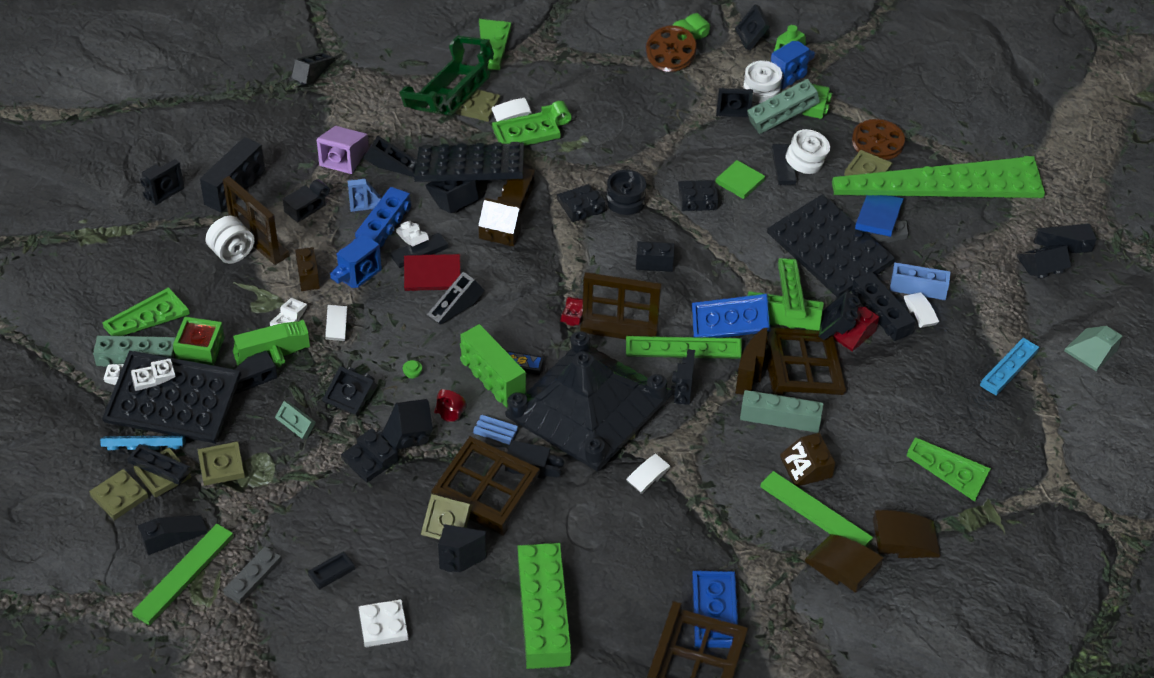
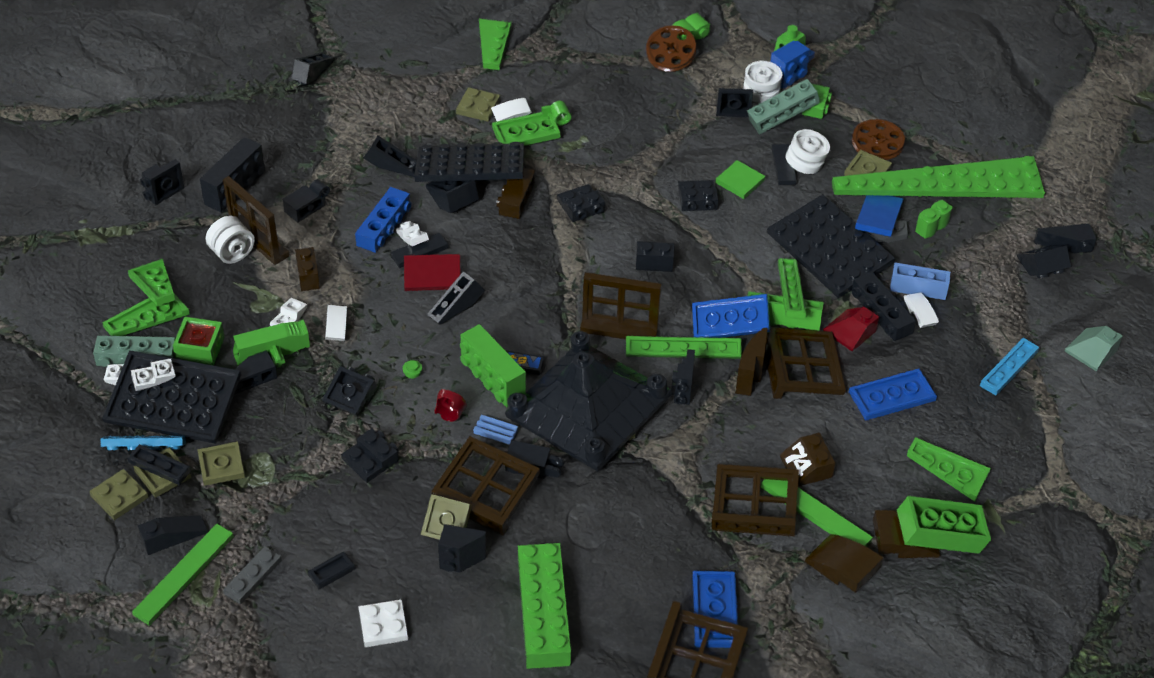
sand green plate [275,401,316,439] -> none
lavender slope [317,126,369,174] -> none
blue hinge [330,234,382,288] -> none
medium blue wing [347,179,381,212] -> none
black slope [382,399,433,449] -> none
dark green windscreen [399,36,494,116] -> none
slope [479,198,520,247] -> none
dark red bracket [561,297,583,326] -> none
black wheel [606,169,646,215] -> none
white slope [626,453,670,494] -> none
black tile [735,4,770,51] -> none
sand green brick [740,390,823,433] -> none
black plate [818,291,860,340] -> none
none -> bright green wing [128,259,175,306]
none -> dark brown window [711,464,799,537]
none -> blue tile [849,368,937,421]
none -> bright green brick [897,496,991,554]
none -> bright green brick [915,200,952,239]

